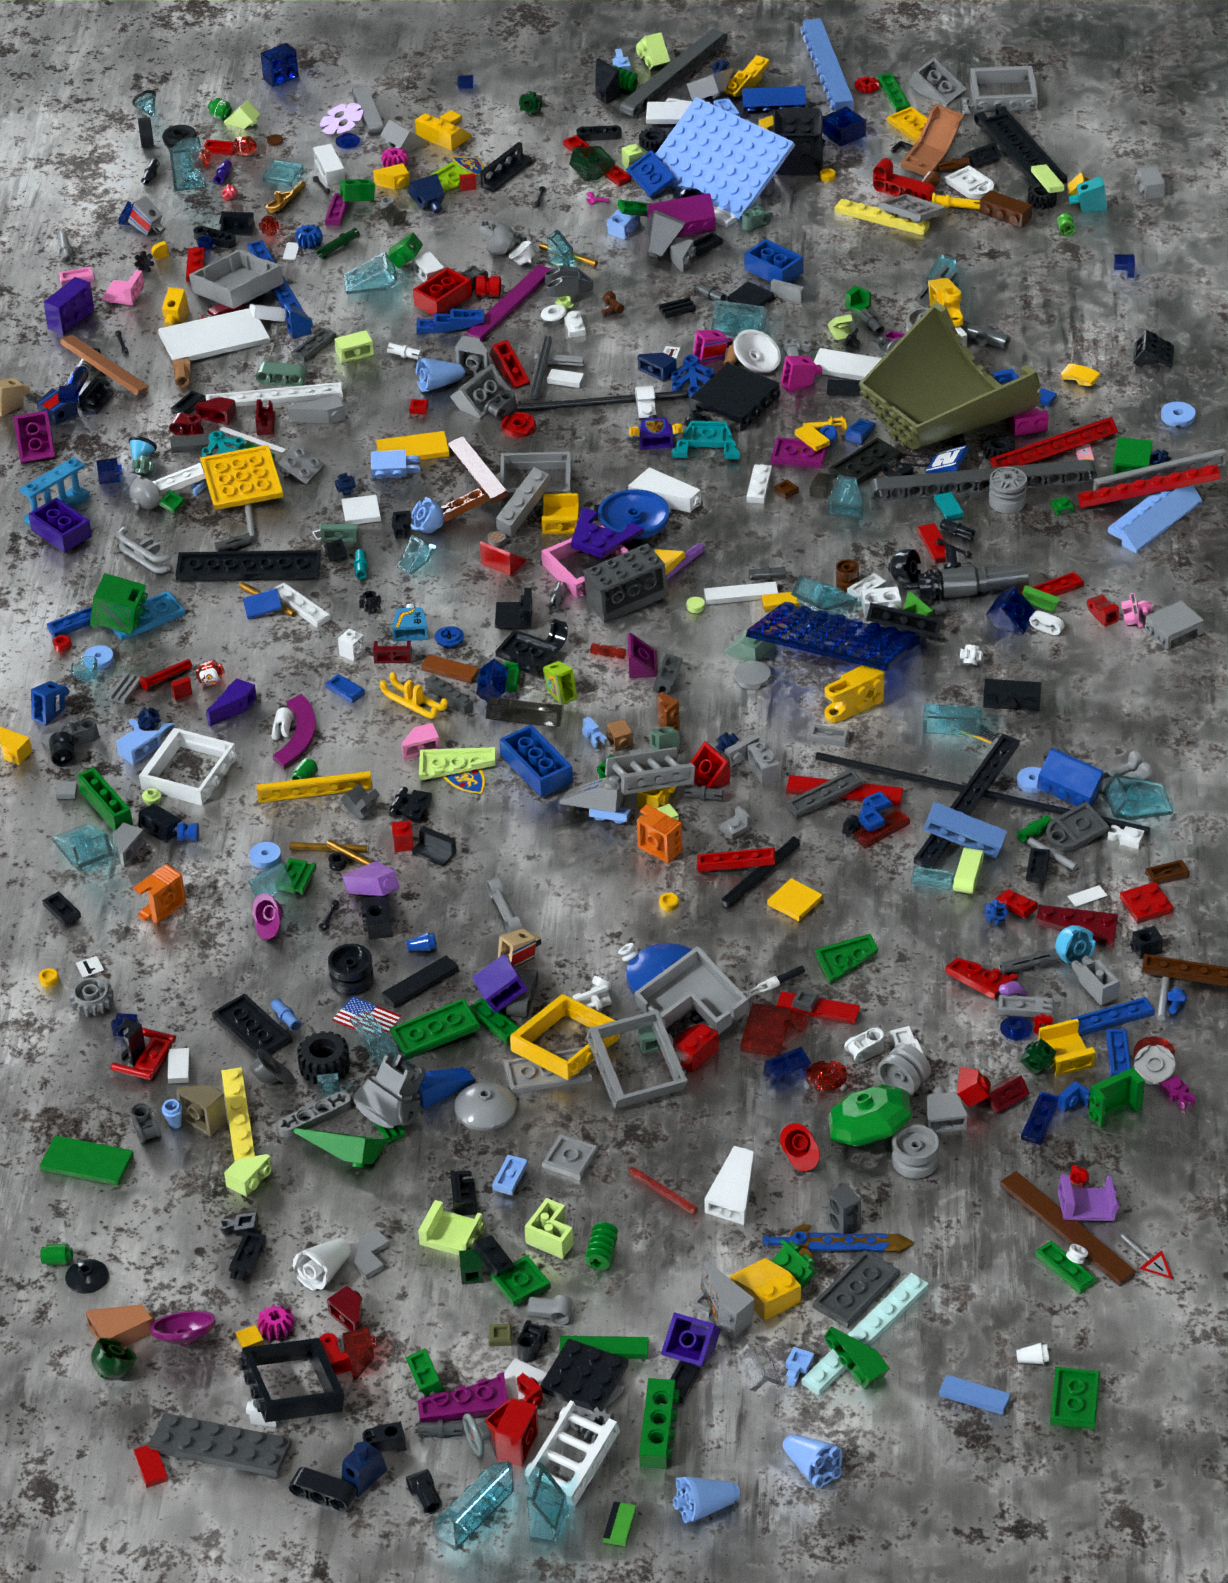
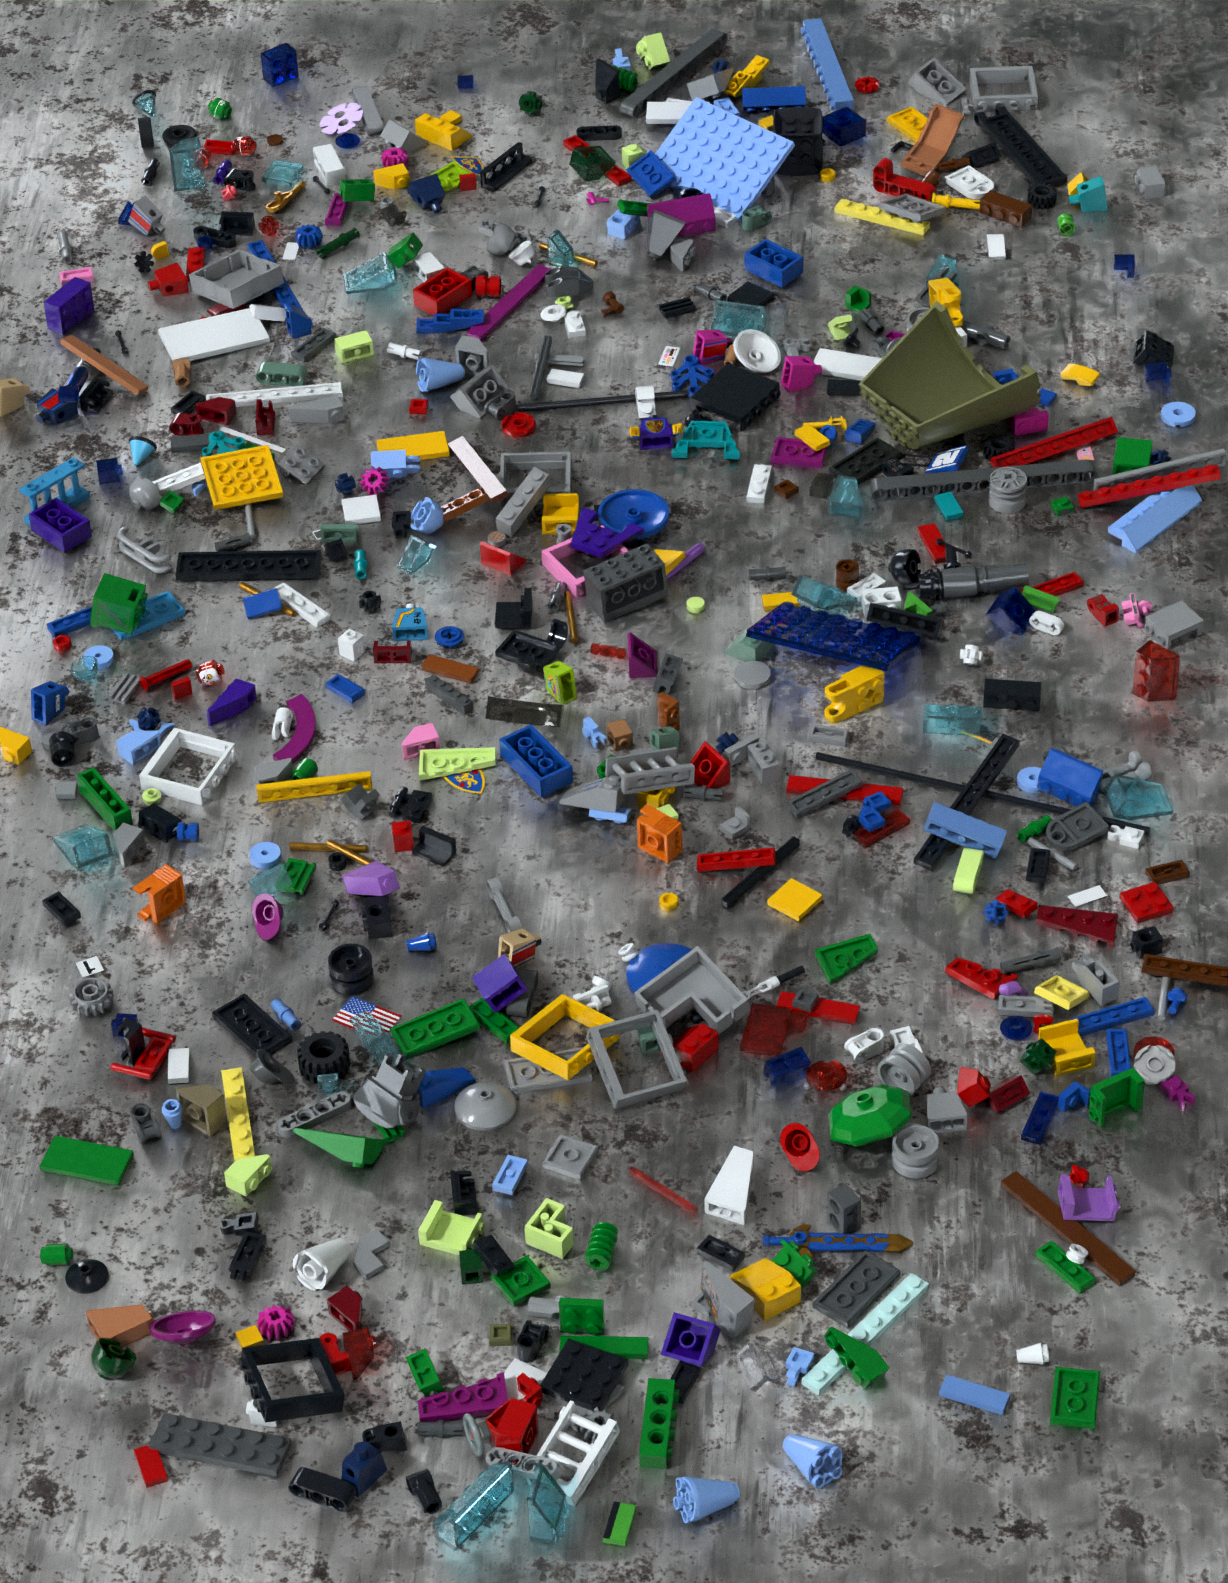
magenta slope [13,410,55,464] -> none
yellow tile [38,968,59,987] -> none
bright pink bracket [102,270,144,306] -> none
sand green gear [132,456,154,476] -> none
yellow torso [162,287,190,327] -> none
yellowish green slope [224,100,260,129] -> none
yellow piece [380,672,448,719] -> none
black tile [382,955,459,1008] -> none
clear blue brick [476,658,508,704] -> none
red slope [489,339,530,388] -> none
green tile [498,662,521,692] -> none
white slope [628,467,701,513] -> none
dark blue slope [637,353,677,382] -> none
black tyre [639,128,667,152] -> none
black tile [694,232,723,256] -> none
white tile [704,582,778,605] -> none
light grey tile [771,279,803,303] -> none
green tile [877,73,911,113] -> none
clear light blue tile [911,866,954,890] -> none
black axle [940,519,976,540] -> none
yellowish green tile [1031,164,1064,193] -> none
medium azure cylinder [1055,925,1096,966] -> none
piece [1121,1234,1173,1281] -> none
none -> red torso [147,263,189,297]
none -> black piece [223,169,256,191]
none -> light grey slope [254,758,293,784]
none -> dark pink gear [360,466,390,496]
none -> light grey beam [485,1447,562,1483]
none -> light grey bush [556,524,572,544]
none -> green plate [559,1298,605,1335]
none -> pearl gold bar [564,591,578,644]
none -> black plate [697,1235,745,1272]
none -> white slope [987,234,1006,260]
none -> light yellow tile [1034,975,1090,1010]
none -> clear red slope [1133,640,1180,702]
none -> clear blue bracket [1144,361,1172,385]

